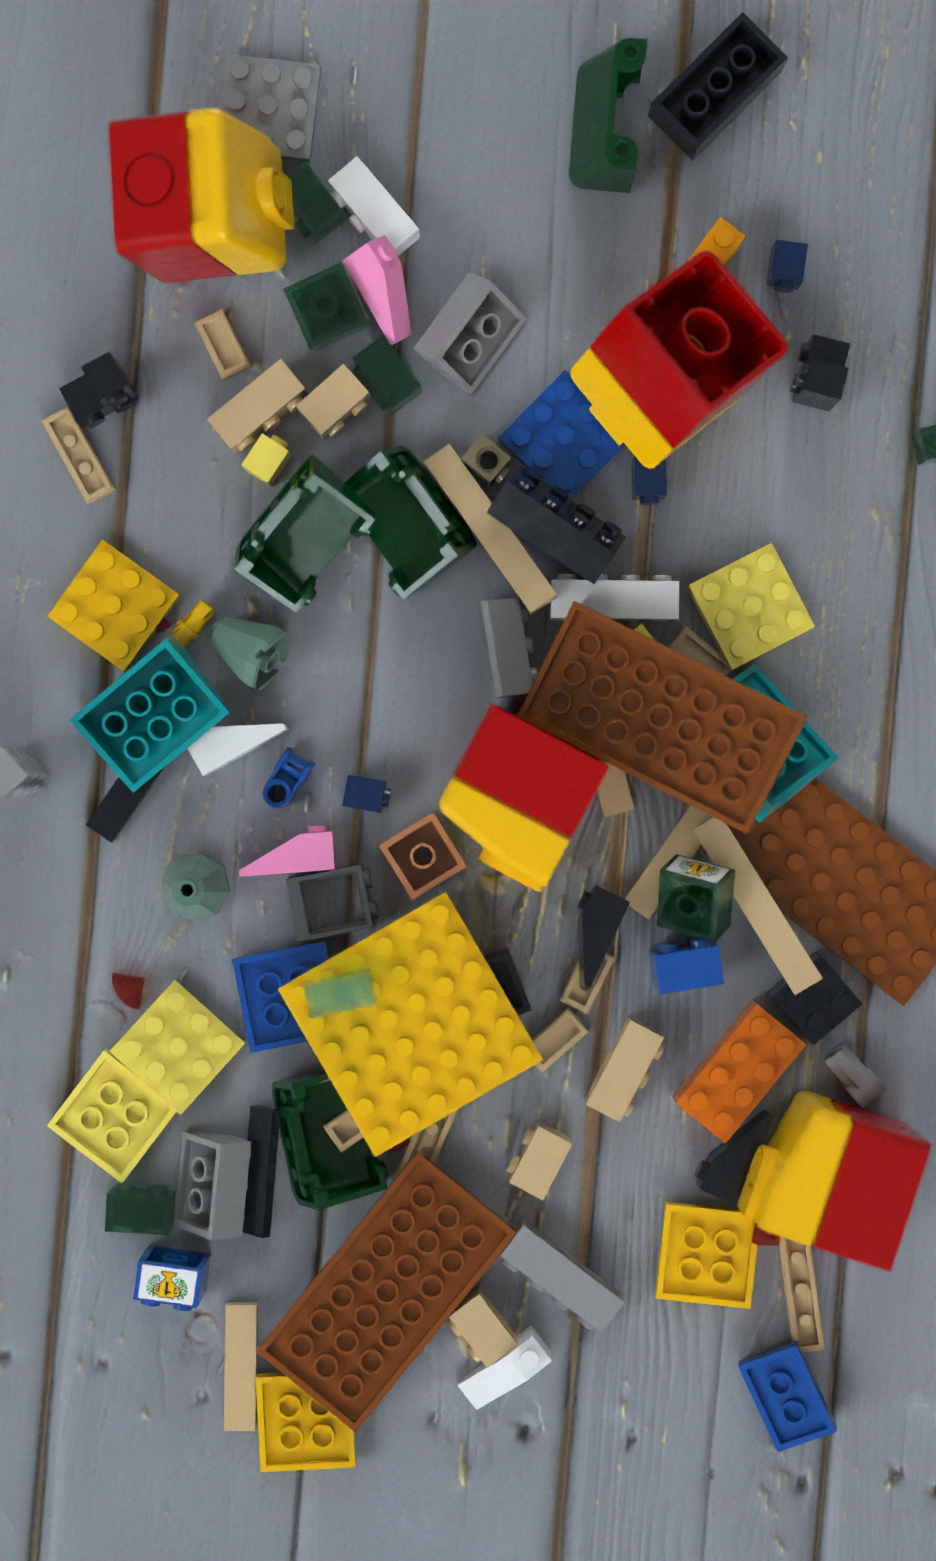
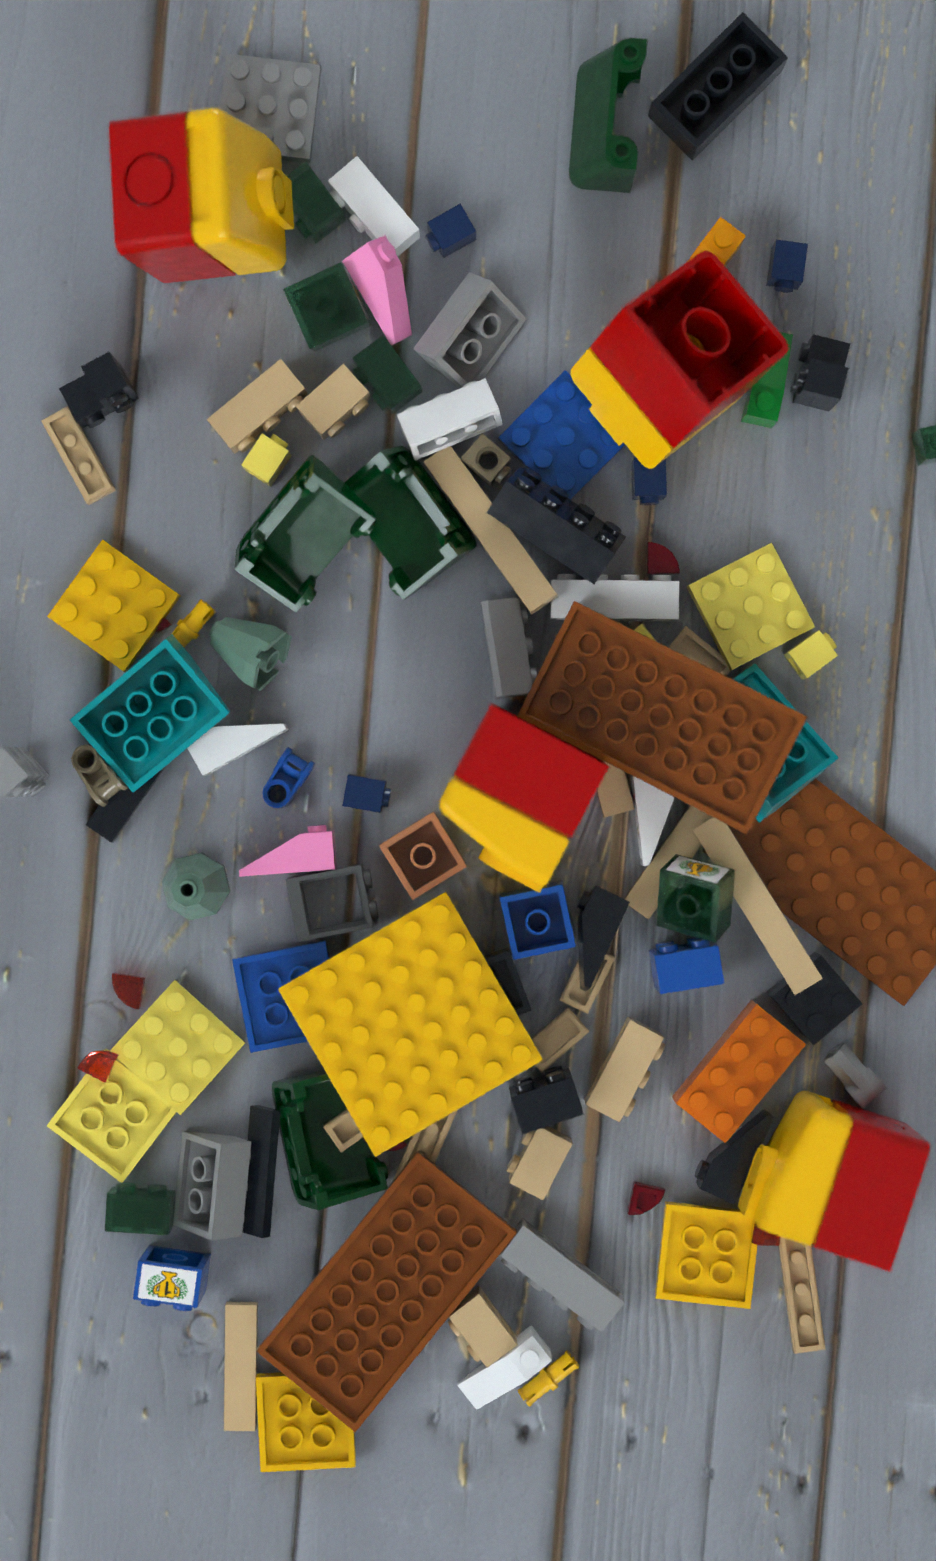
tan tile [194,309,251,381] -> none
clear light blue brick [304,968,377,1018] -> none
blue plate [738,1340,837,1452] -> none
none -> dark tan piece [71,744,128,807]
none -> clear red tile [77,1050,119,1083]
none -> white brick [397,378,503,461]
none -> dark blue brick [425,203,476,258]
none -> blue brick [500,880,576,960]
none -> black brick [509,1066,584,1135]
none -> yellow pin [518,1350,579,1407]
none -> dark red tile [627,1182,665,1215]
none -> white slope [630,775,674,866]
none -> dark red tile [647,542,680,575]
none -> green slope [741,332,793,428]
none -> light yellow brick [783,630,838,680]

